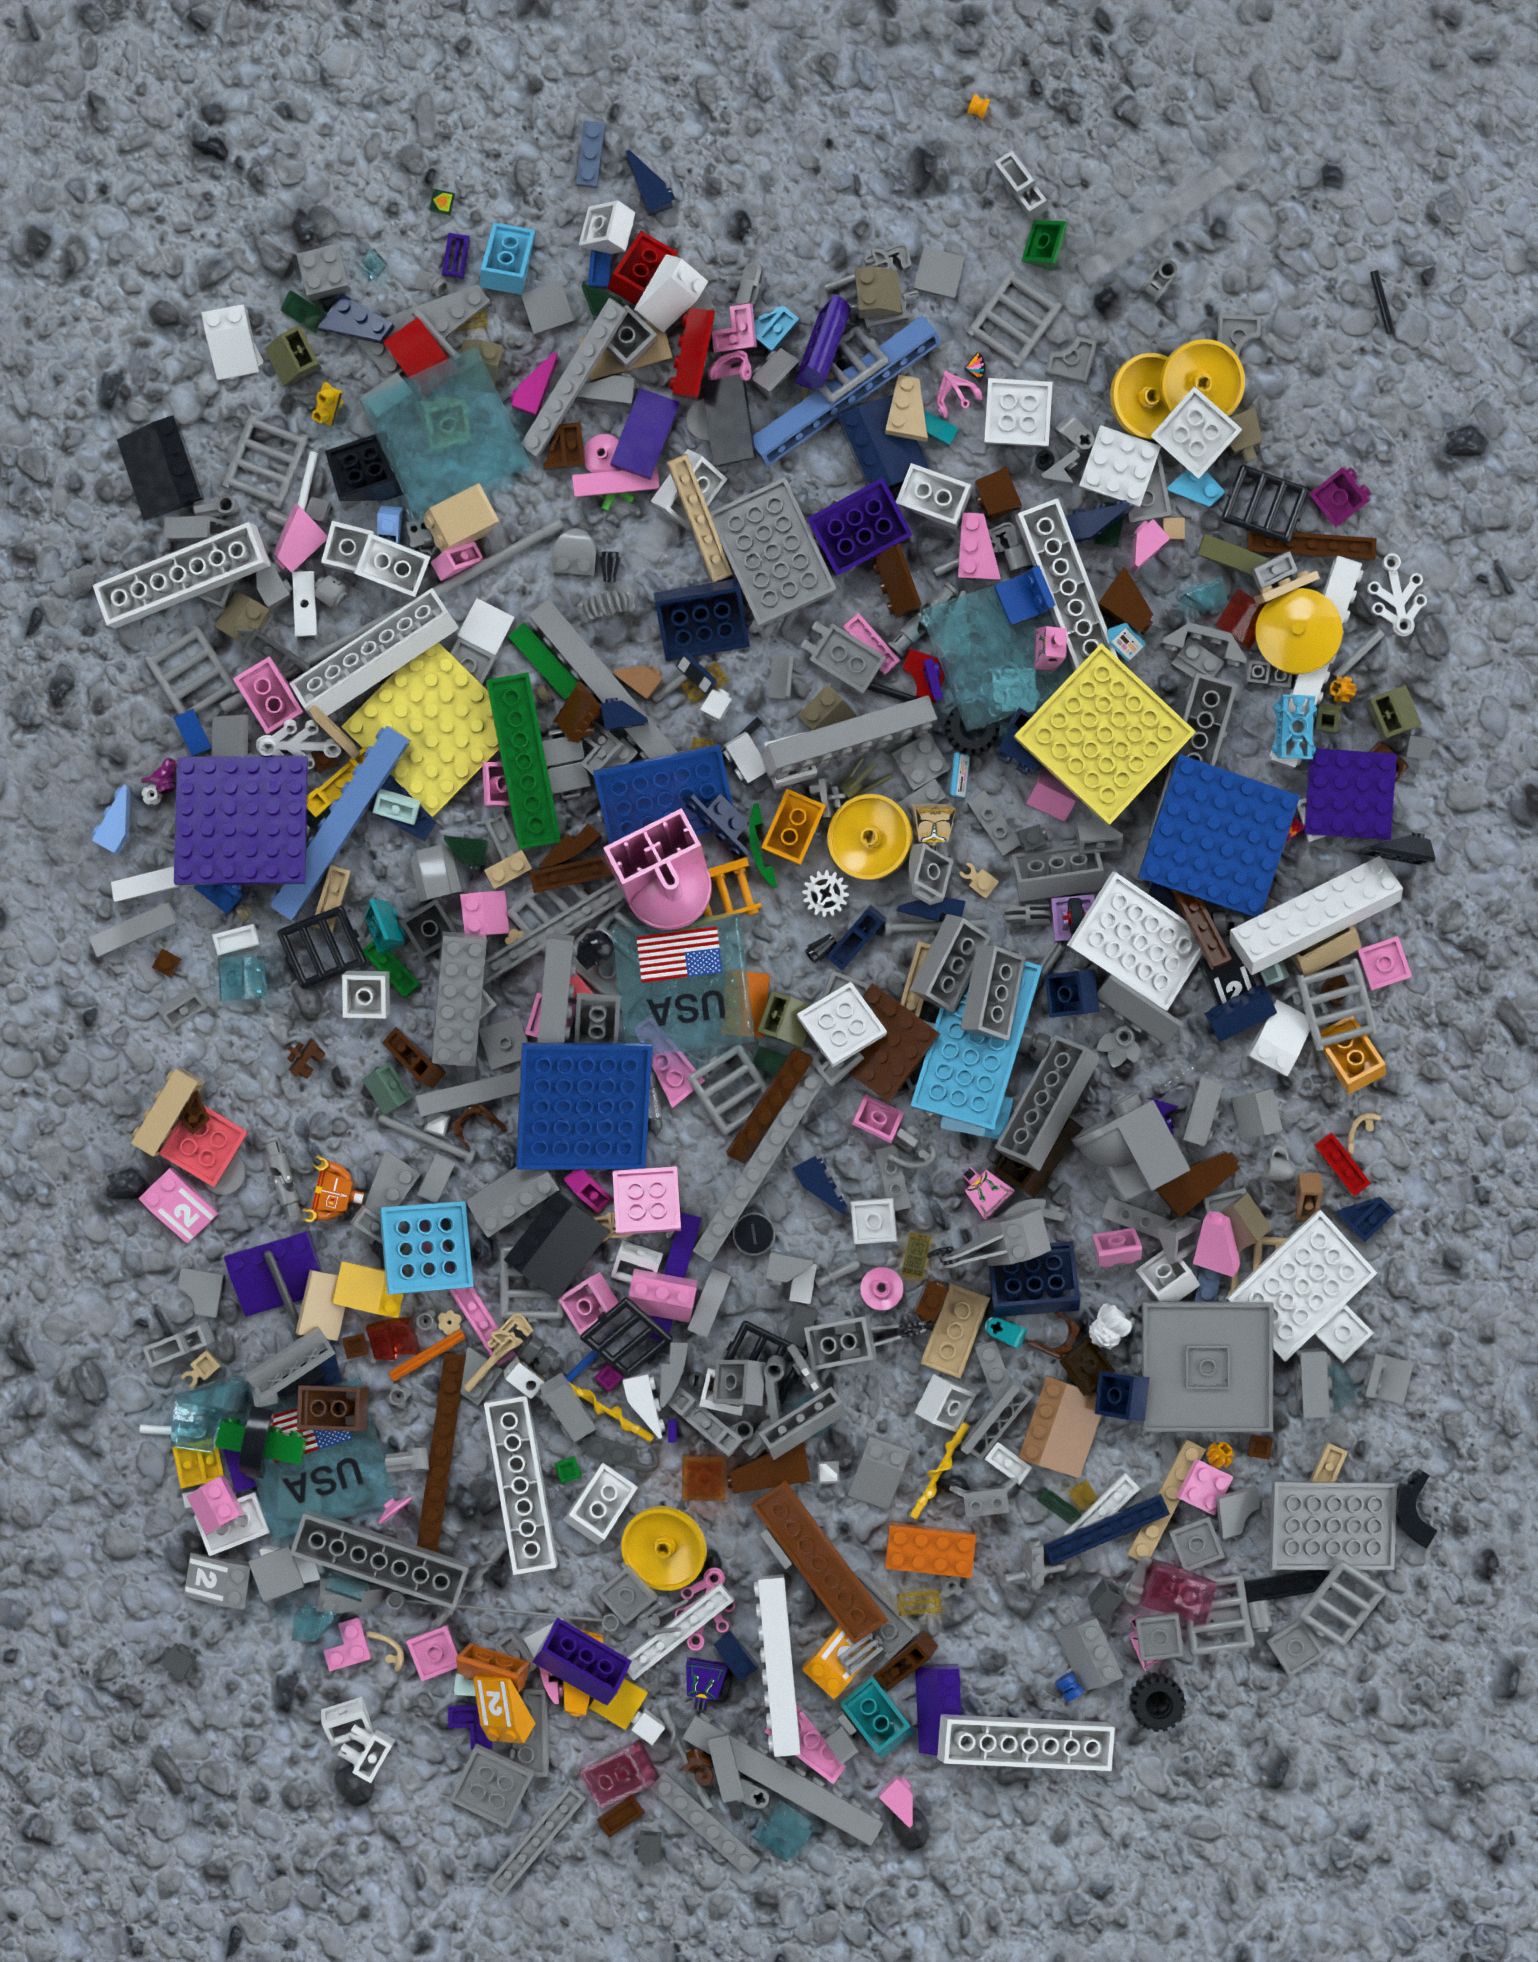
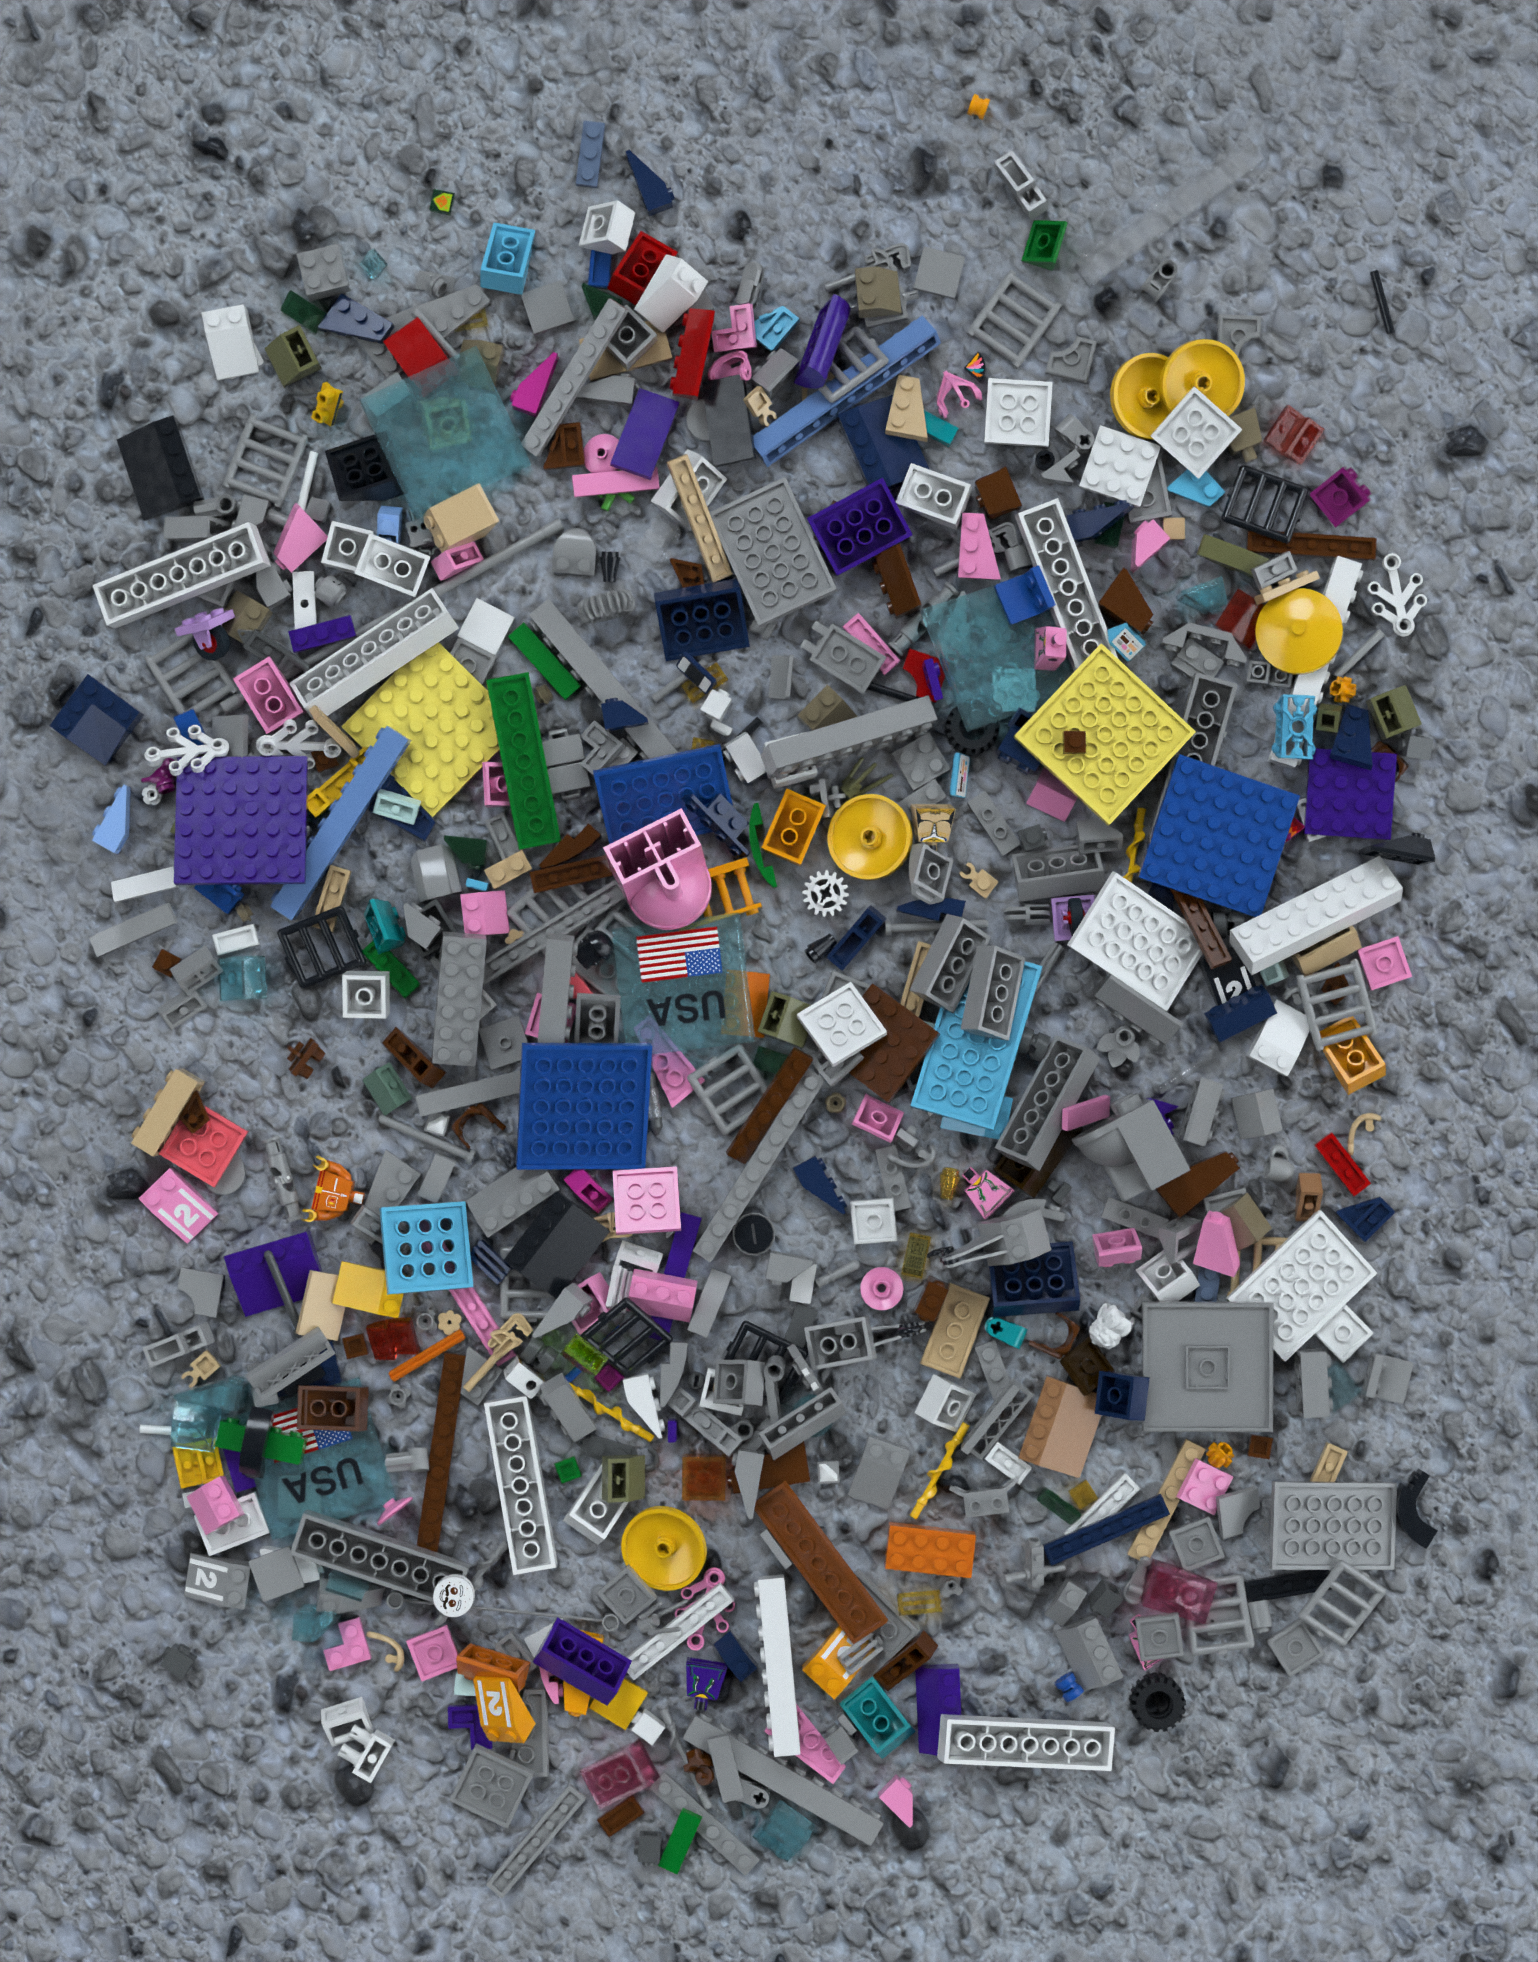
dark purple tile [442,233,470,279] -> none
reddish brown slope [553,682,601,743] -> none
medium nougat slope [613,665,663,701] -> none
dark blue brick [1044,969,1099,1018] -> none
none -> dark blue slope [49,674,144,766]
none -> white plant [144,725,229,776]
none -> light grey hinge [170,945,223,995]
none -> lavender plate [174,608,235,661]
none -> light grey slope [231,494,272,529]
none -> dark purple plate [288,615,357,653]
none -> light grey slope [403,902,443,950]
none -> white head [433,1574,475,1617]
none -> medium azure tile [465,878,490,892]
none -> dark blue tile [470,1239,513,1285]
none -> light grey slope [532,1283,593,1338]
none -> clear neon green torso [560,1333,609,1376]
none -> olive slope [602,1454,645,1503]
none -> white tile [605,1265,633,1314]
none -> green tile [658,1808,702,1874]
none -> reddish brown piece [670,558,704,588]
none -> white tile [710,719,733,737]
none -> light grey slope [731,1448,764,1519]
none -> tan plate [743,386,777,427]
none -> dark tan plate [825,1092,846,1114]
none -> clear yellow cone [940,1167,961,1200]
none -> light grey slope [1044,1577,1087,1626]
none -> reddish brown plate [1062,731,1086,754]
none -> bright pink tile [1062,1095,1110,1131]
none -> yellow piece [1123,808,1146,883]
none -> clear red slope [1263,405,1325,465]
none -> dark blue wing [1329,704,1373,771]

